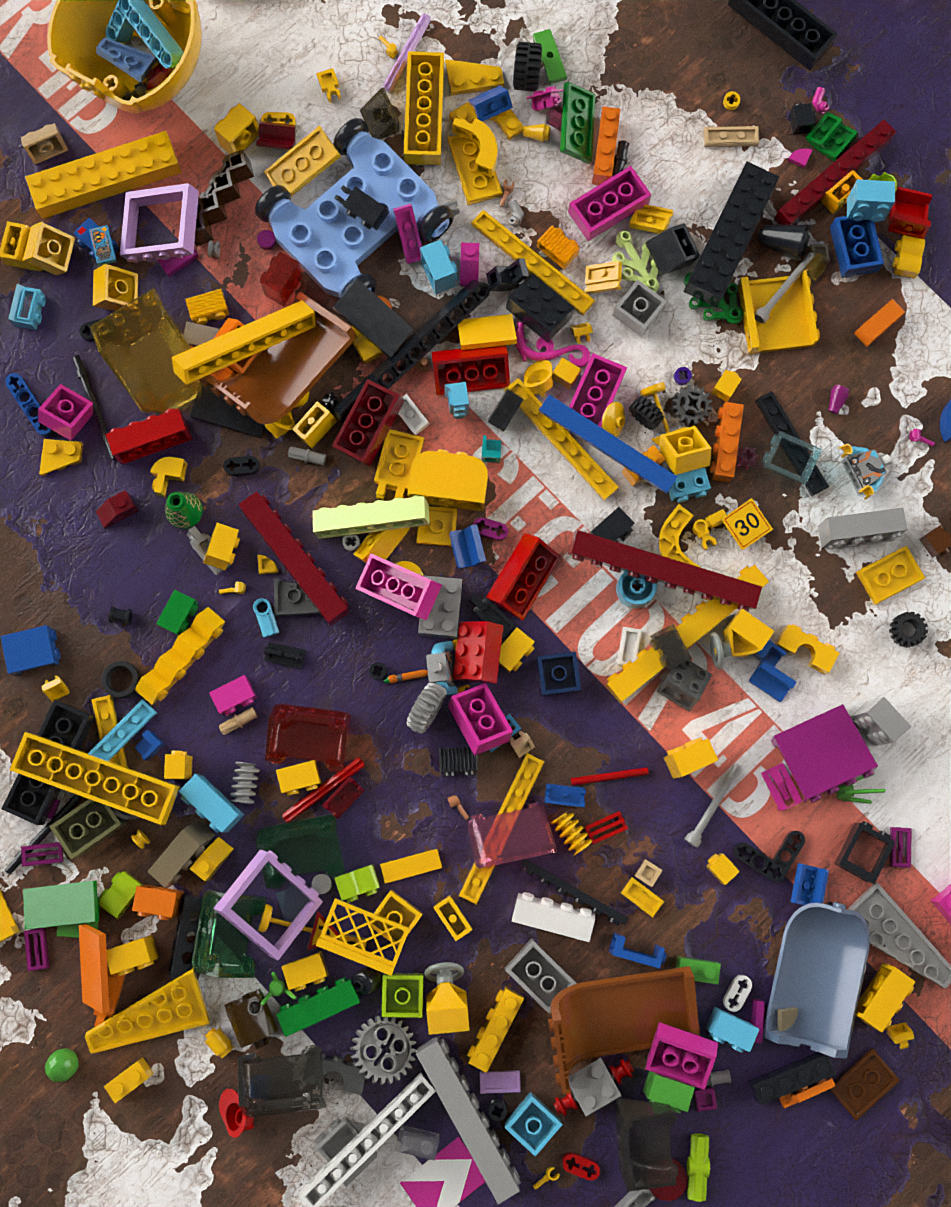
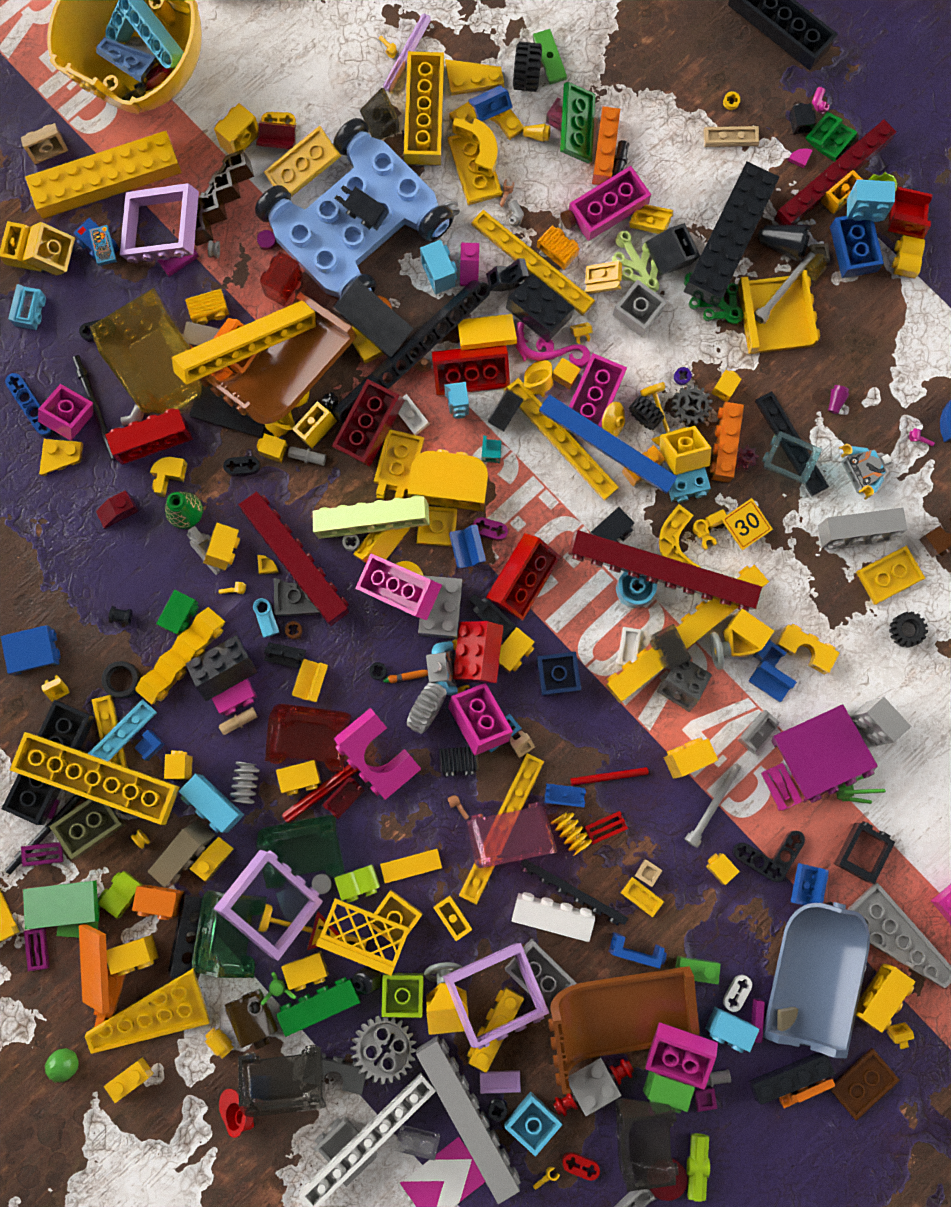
yellow slope [93,264,138,310] -> none
yellow plate [316,68,341,103] -> none
dark pink plate [393,204,422,264] -> none
dark pink hinge [526,86,564,111] -> none
orange beam [854,299,906,347] -> none
magenta tile [890,827,912,868] -> none
none -> light grey arm [121,403,145,426]
none -> black brick [186,635,258,701]
none -> yellow brick [257,433,288,463]
none -> reddish brown bush [285,621,303,640]
none -> yellow panel [292,659,328,702]
none -> dark pink arch [334,708,421,800]
none -> lavender window [443,943,549,1049]
none -> reddish brown tile [560,209,576,229]
none -> light grey hinge [737,710,780,754]

